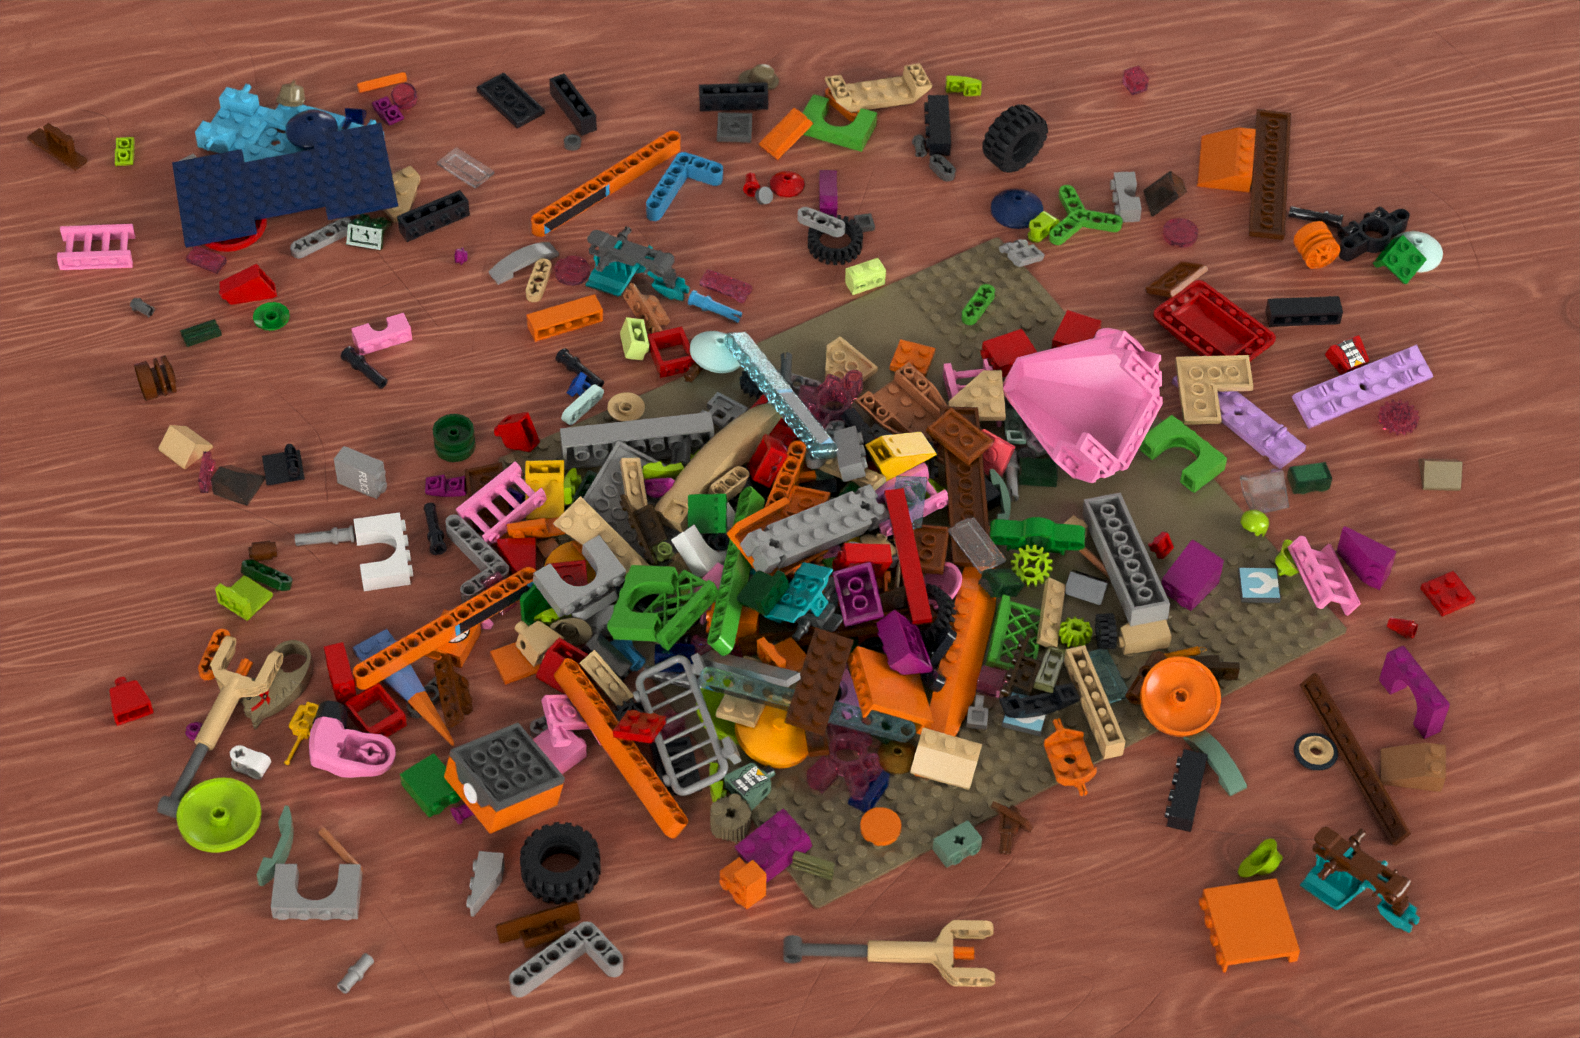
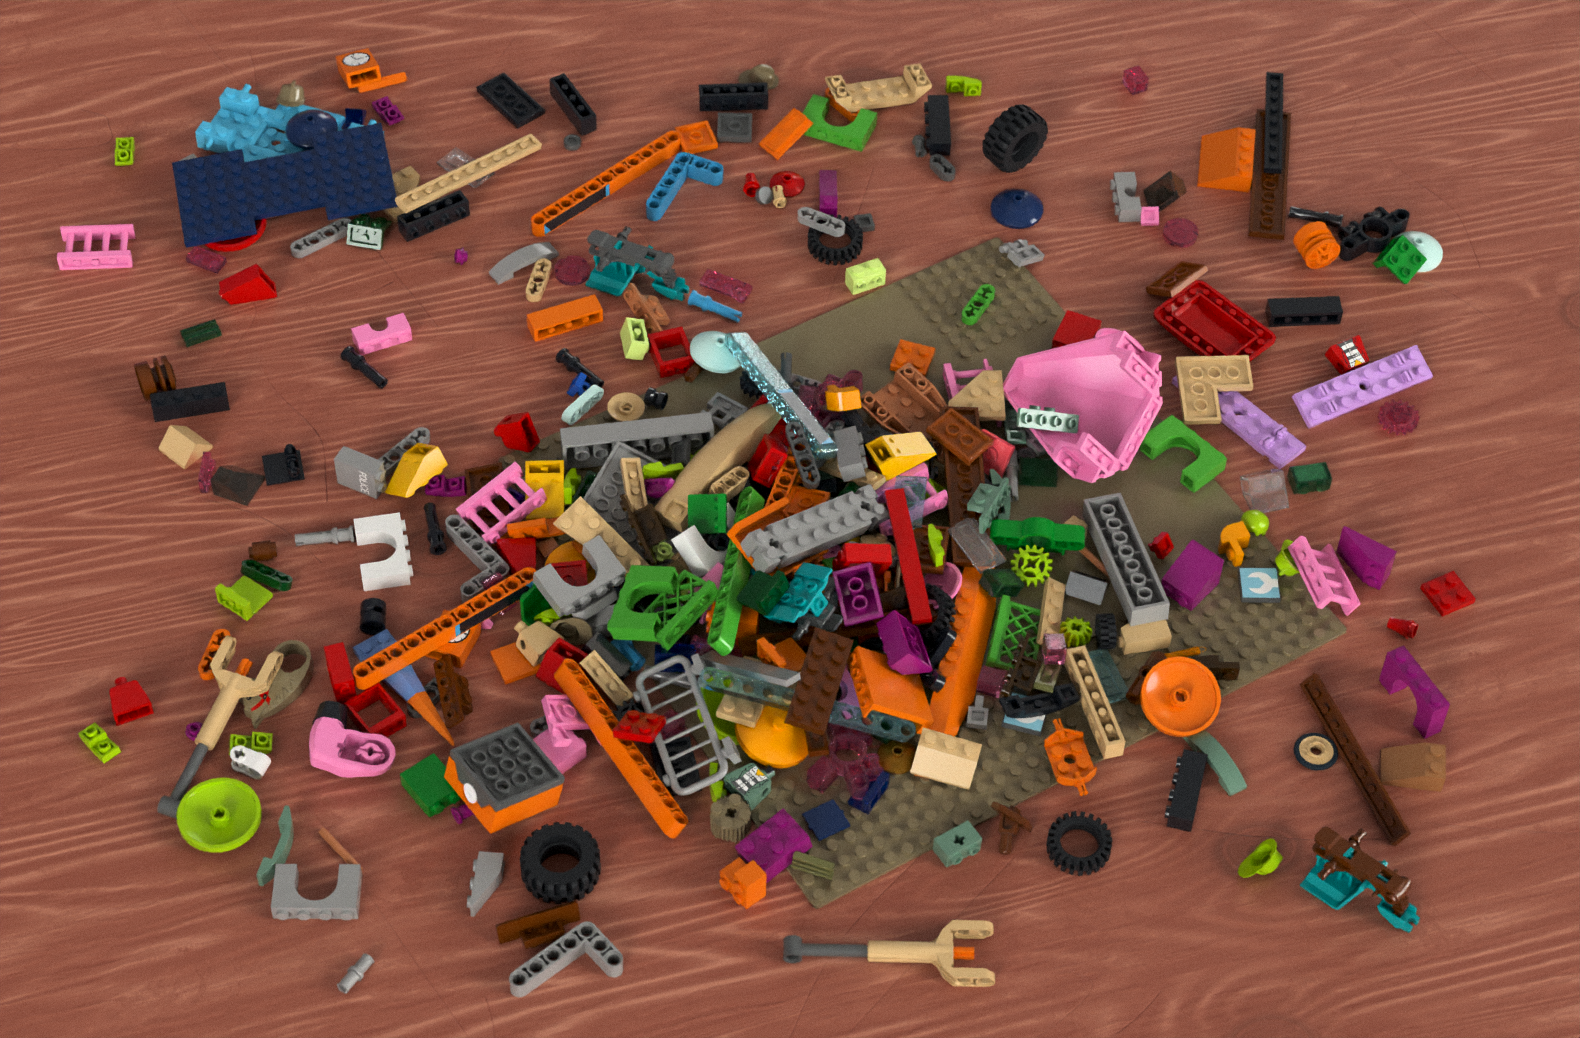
reddish brown bracket [27,123,88,171] -> none
dark grey pin [130,298,155,317] -> none
green dish [253,302,290,331] -> none
yellow piece [284,702,319,765] -> none
clear pink hair [391,82,418,110] -> none
dark green wheel [432,414,476,462] -> none
tan plate [825,336,878,400] -> none
orange tile [860,807,902,846] -> none
red brick [980,329,1037,378] -> none
lime piece [1028,211,1060,243] -> none
bright green piece [1049,185,1123,245] -> none
orange panel [1199,878,1300,972] -> none
dark tan slope [1418,458,1462,491] -> none
none -> lime slope [78,722,121,763]
none -> black brick [150,382,230,422]
none -> lime slope [229,731,273,755]
none -> orange brick [335,48,382,89]
none -> black wheel [360,598,386,635]
none -> light grey beam [378,427,431,477]
none -> yellow slope [385,443,448,498]
none -> tan plate [395,134,542,213]
none -> black wheel [644,387,668,411]
none -> orange plate [675,120,718,154]
none -> tan pin [772,185,787,208]
none -> dark grey beam [785,422,820,489]
none -> dark blue piece [802,799,850,841]
none -> light orange brick [825,385,861,411]
none -> lime slope [928,523,945,567]
none -> sand green bracket [967,477,1011,534]
none -> bracket [1016,405,1079,433]
none -> clear pink brick [1041,633,1067,665]
none -> black tyre [1046,811,1112,876]
none -> bright pink plate [1141,206,1159,226]
none -> light orange brick [1218,521,1251,567]
none -> black plate [1263,72,1284,174]

